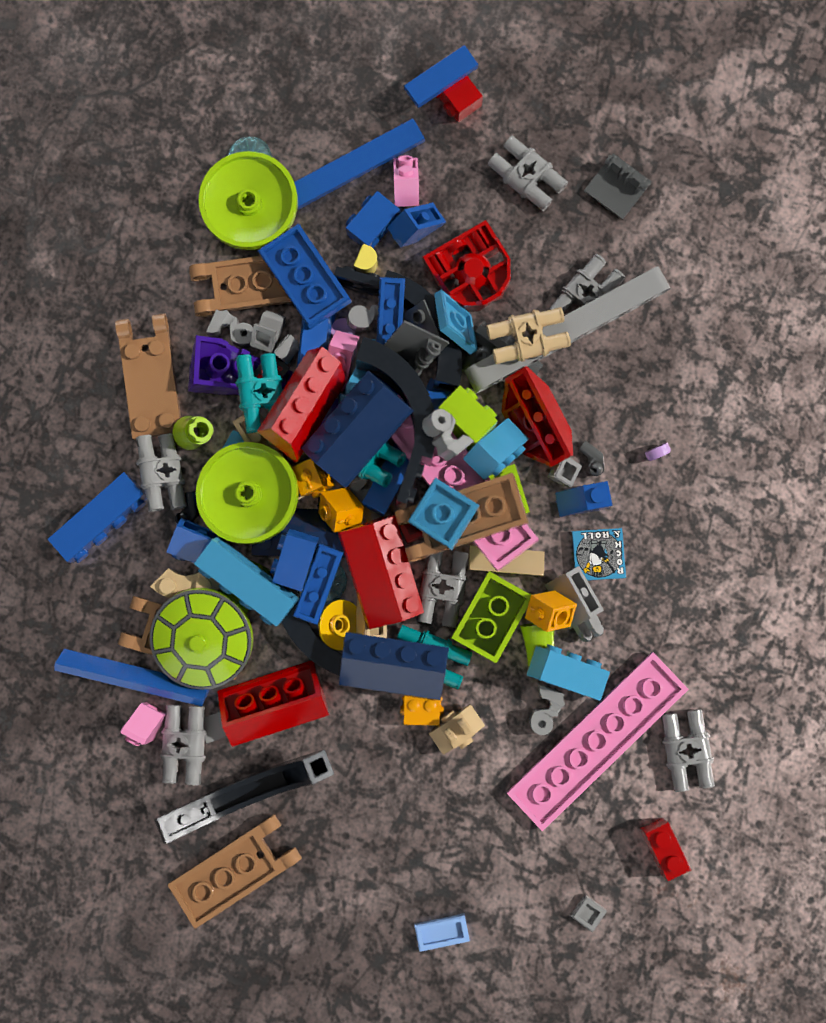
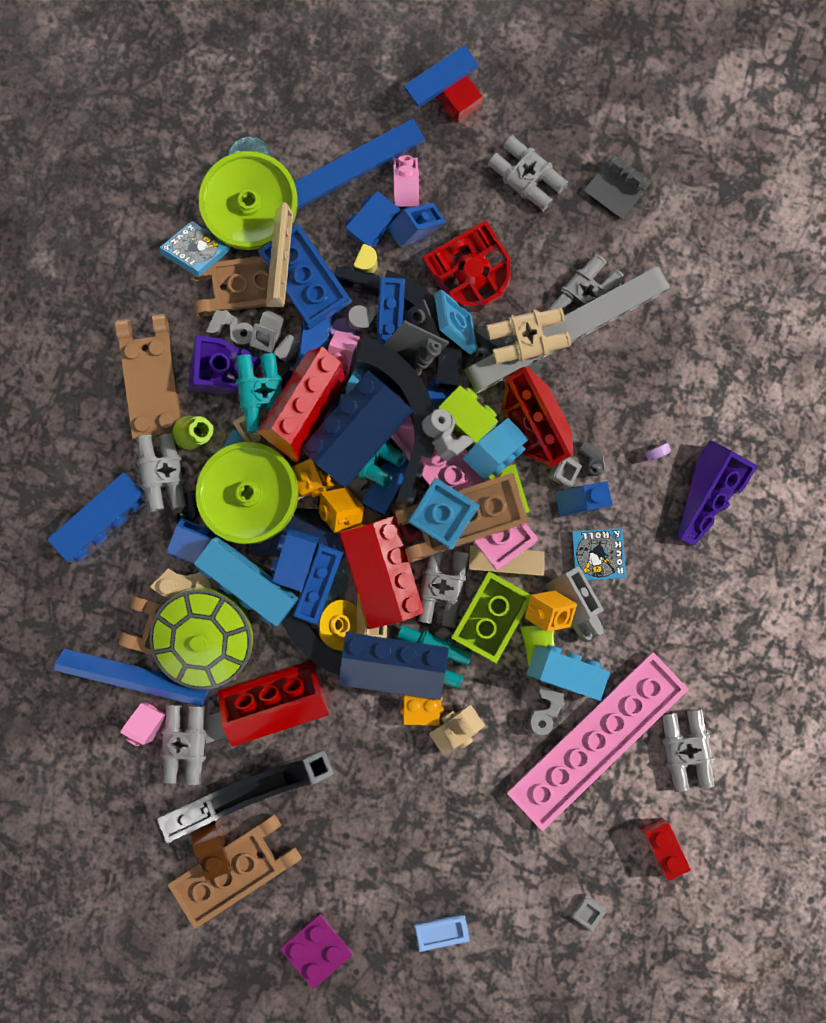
none -> tile [160,221,230,278]
none -> reddish brown brick [191,819,232,881]
none -> tan slope [266,202,293,307]
none -> magenta plate [280,913,353,989]
none -> dark purple wedge [678,440,758,545]

